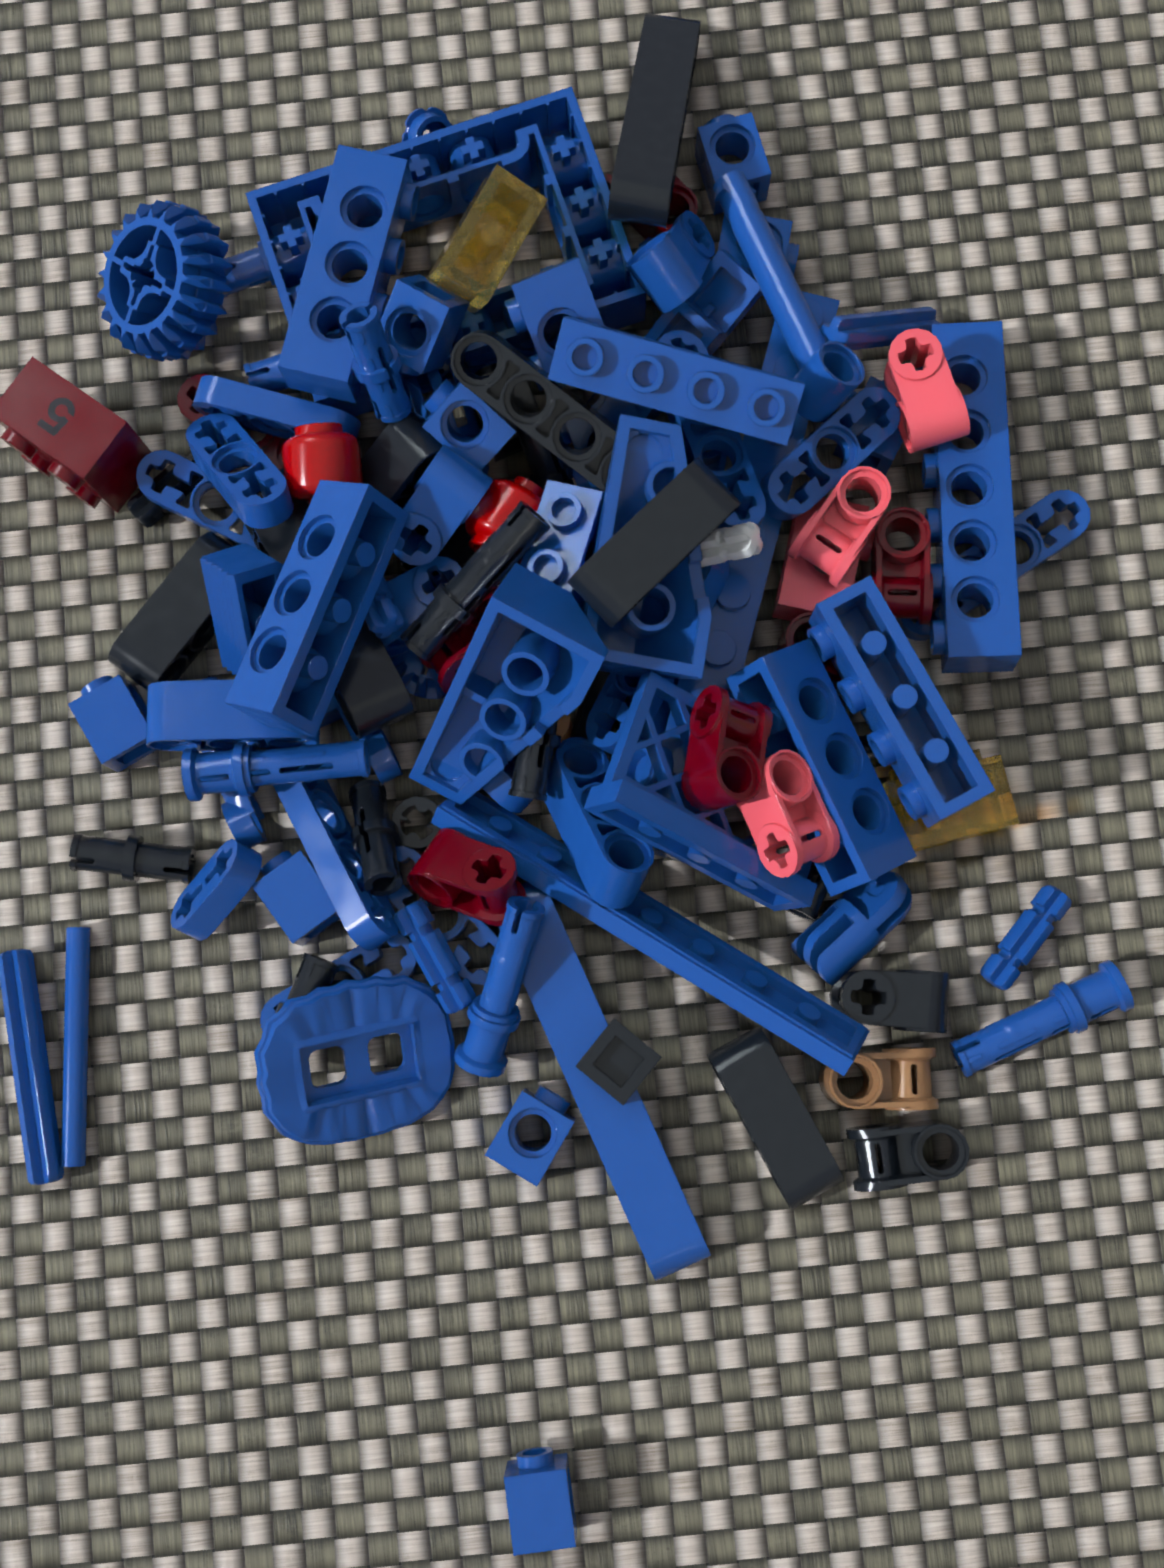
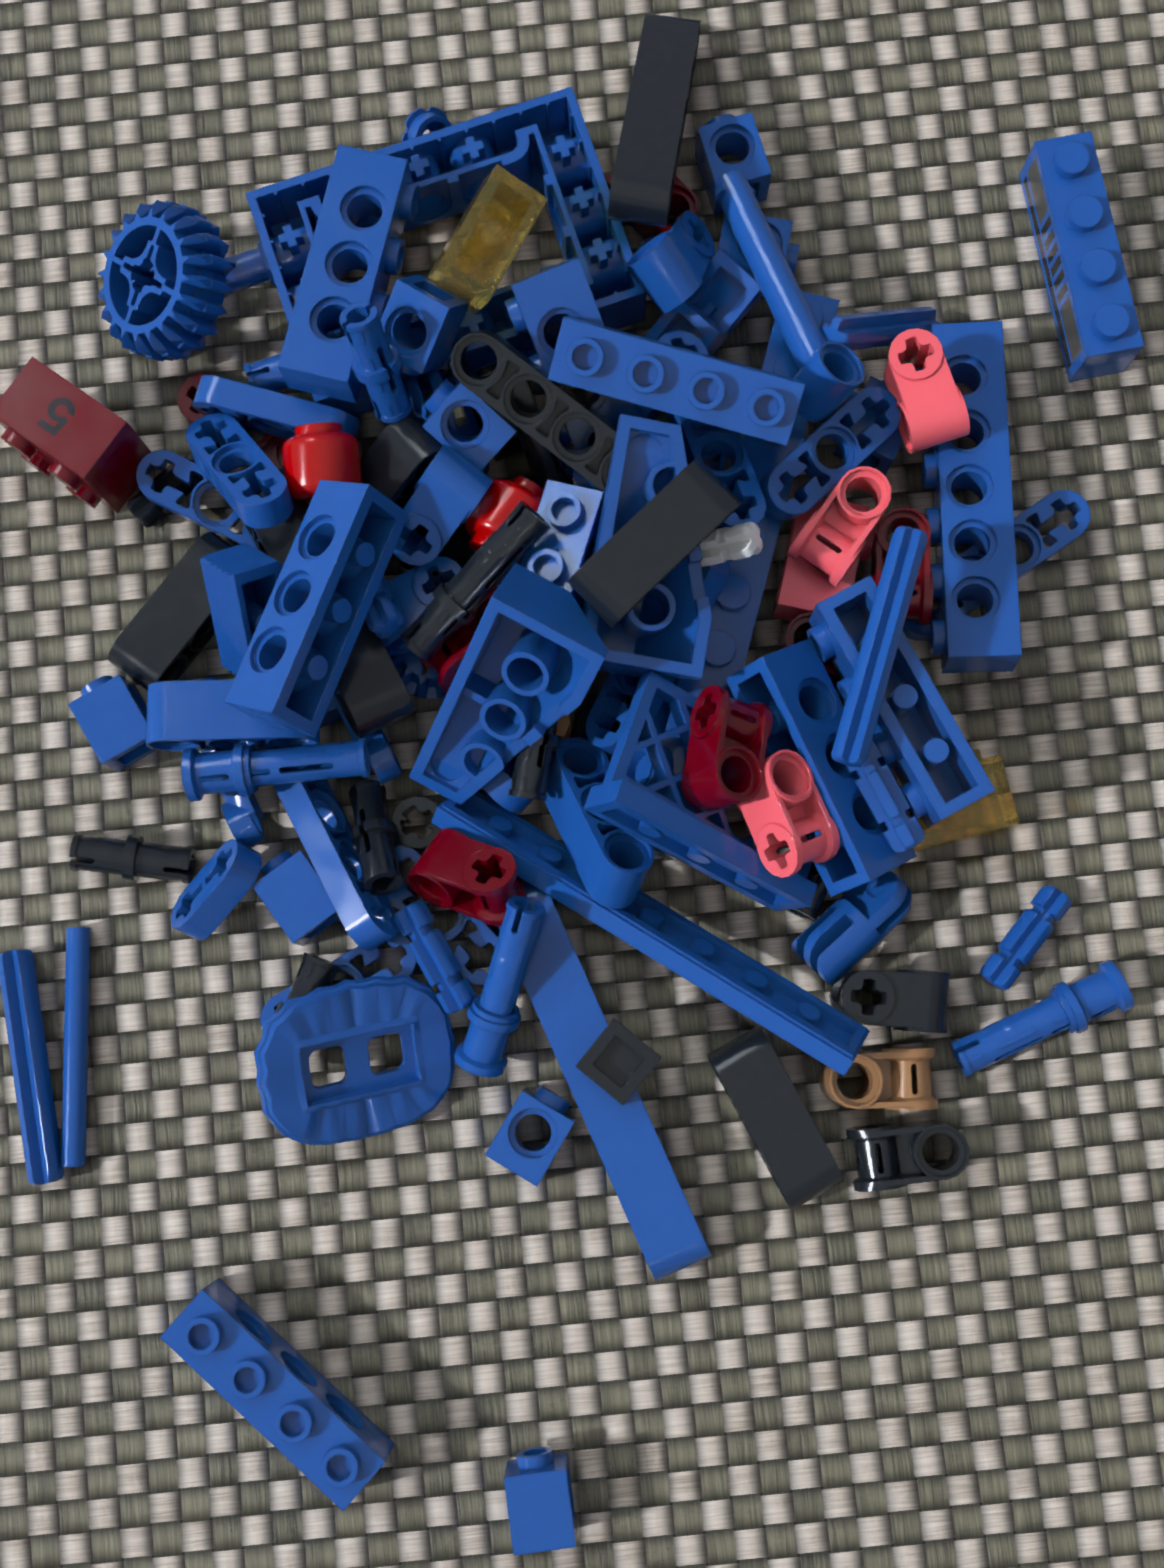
none -> blue brick [160,1278,395,1511]
none -> blue axle [831,526,928,767]
none -> blue axle [846,738,925,853]
none -> blue brick [1019,131,1144,382]

